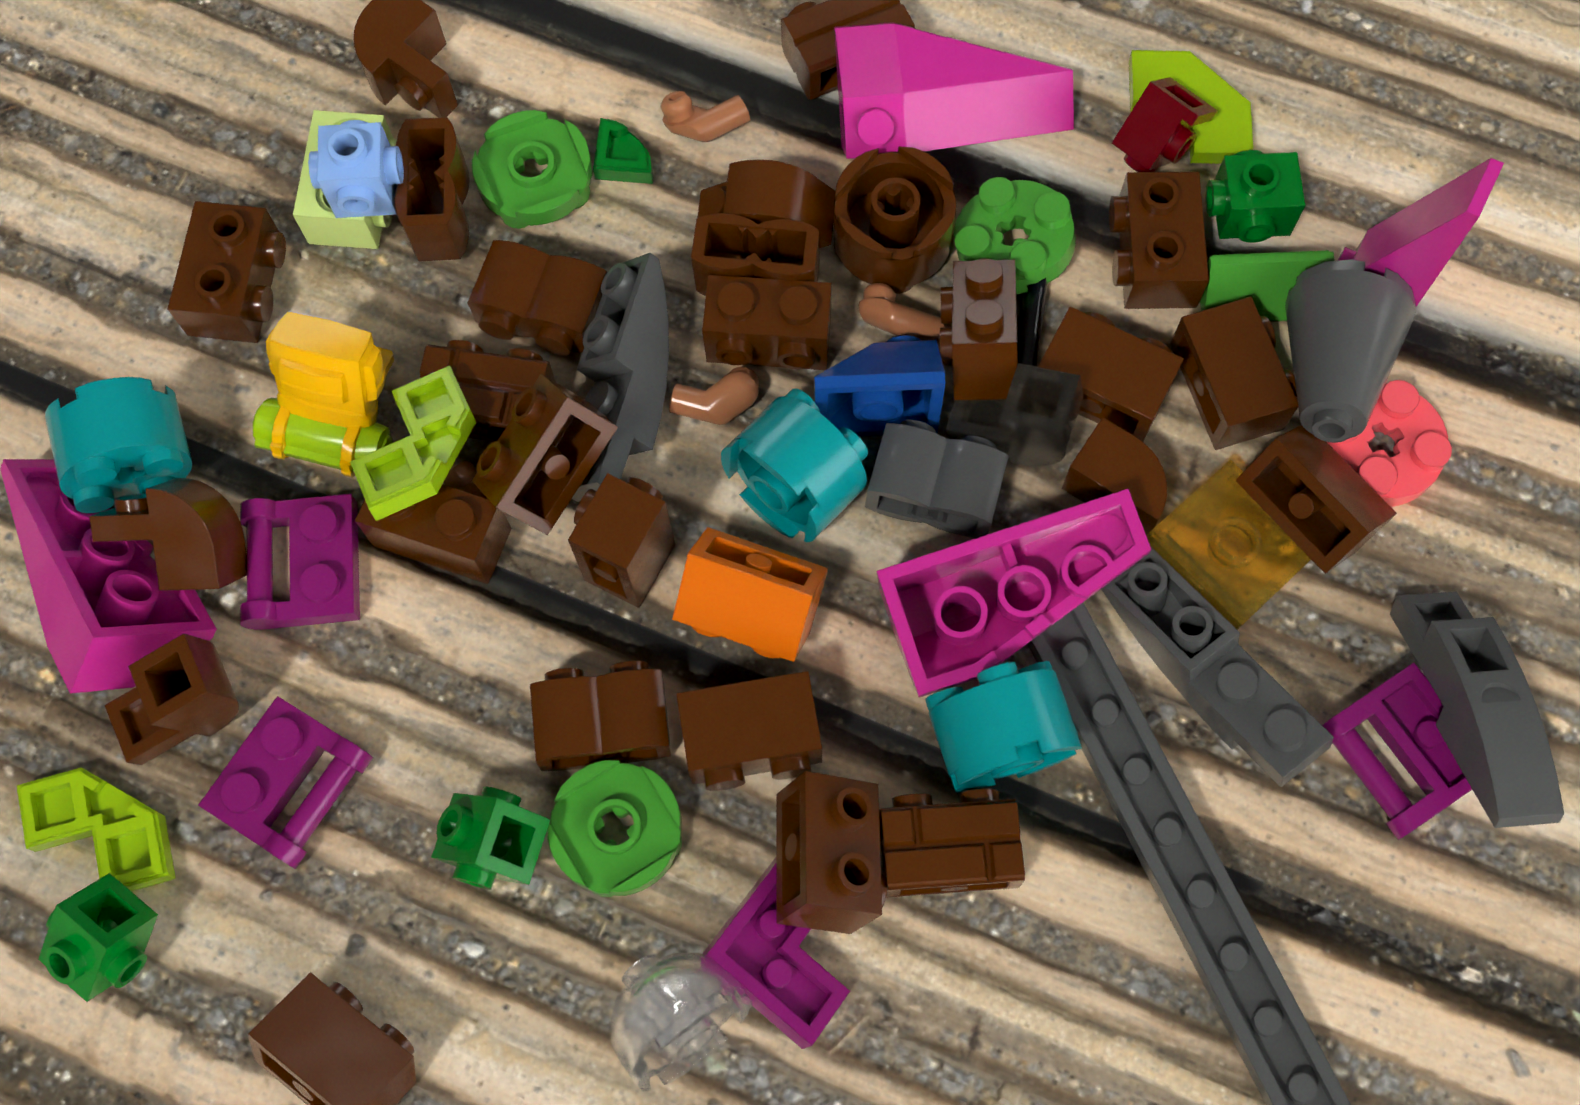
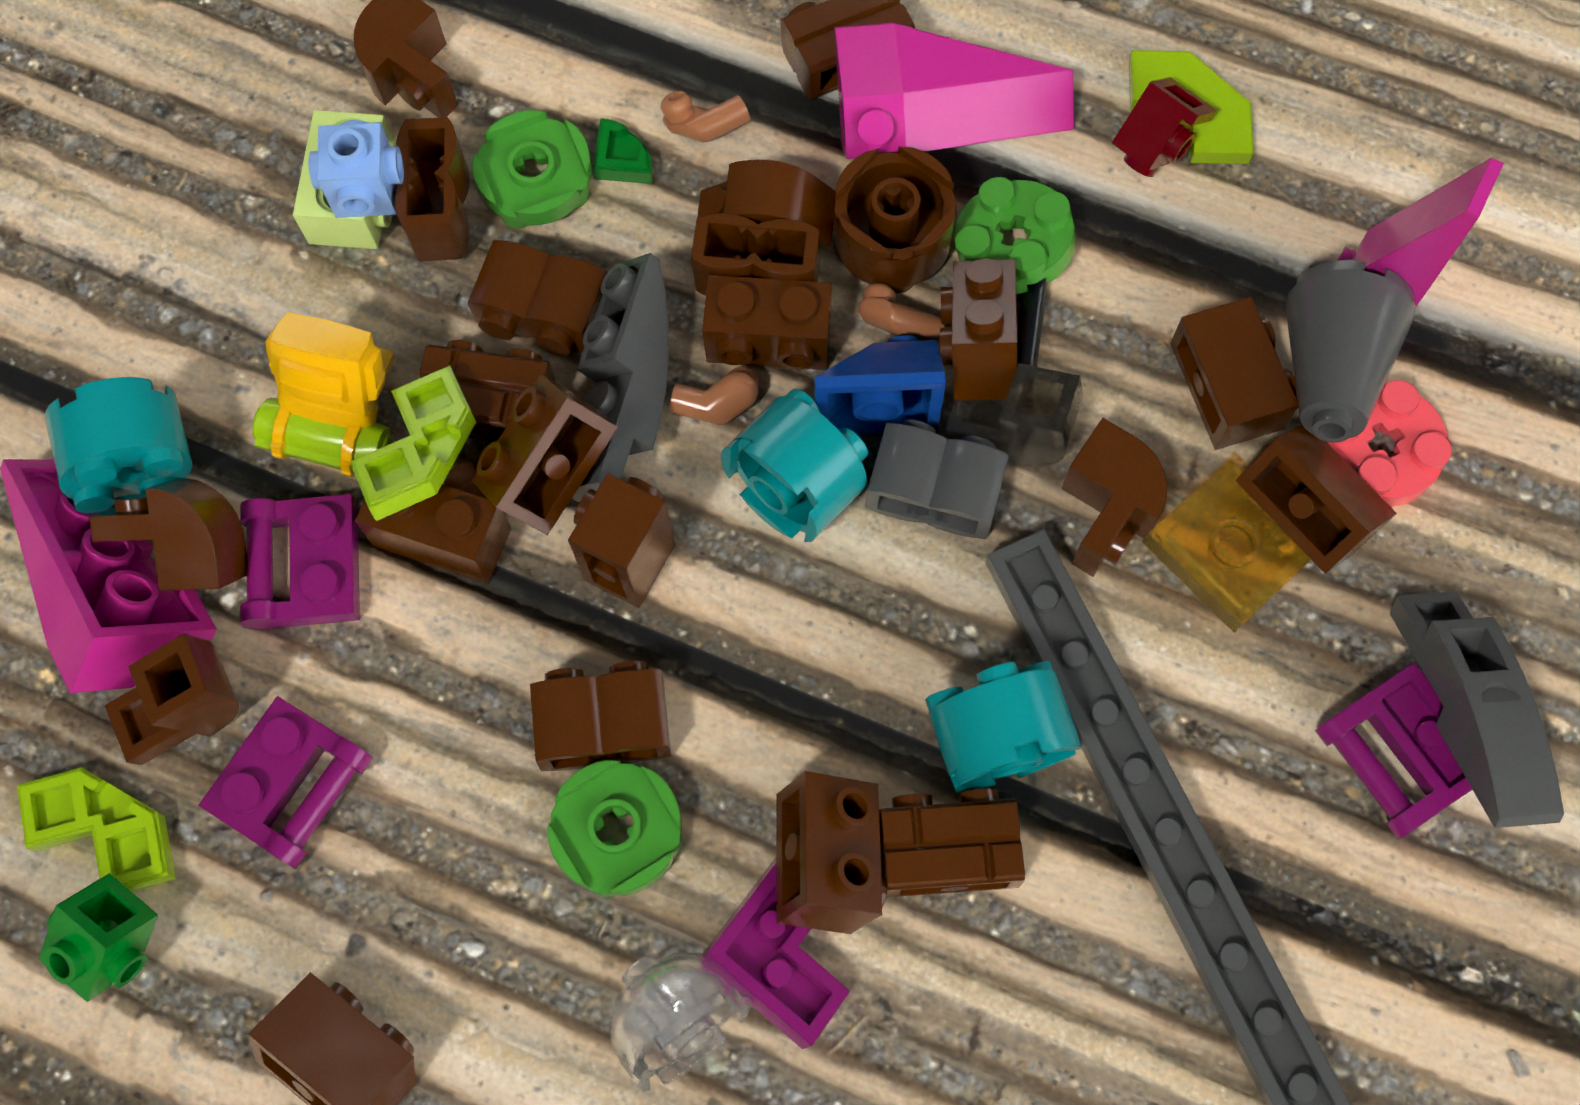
reddish brown brick [167,201,286,343] -> none
green brick [431,786,551,890] -> none
orange brick [672,527,828,662] -> none
reddish brown brick [676,671,822,791] -> none
dark pink wedge [876,489,1152,698] -> none
reddish brown brick [1031,307,1184,442] -> none
dark grey slope [1101,546,1334,787] -> none
reddish brown brick [1109,172,1209,309] -> none
bright green slope [1200,250,1335,322] -> none
green brick [1205,150,1305,243] -> none

